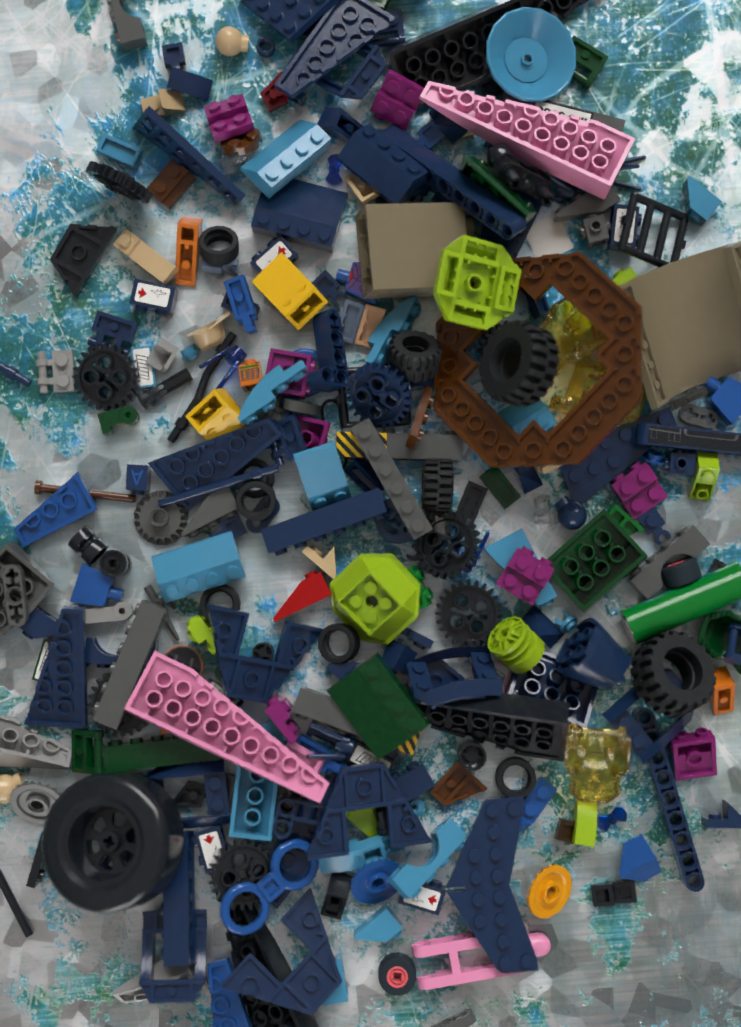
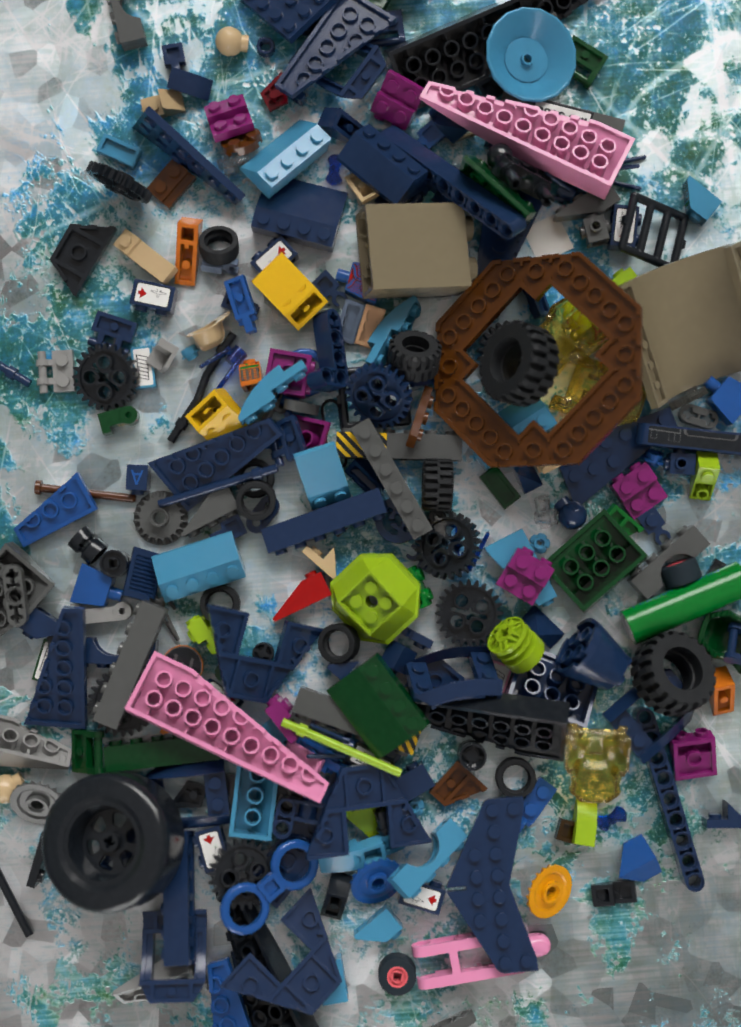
black piece [137,368,193,409] -> none
lime piece [433,235,521,330] -> none
black plate [455,481,488,523] -> none
dark azure plate [554,610,578,634] -> none
none -> dark blue window [122,547,158,601]
none -> lime bar [280,718,402,777]
none -> dark azure plate [530,533,550,554]

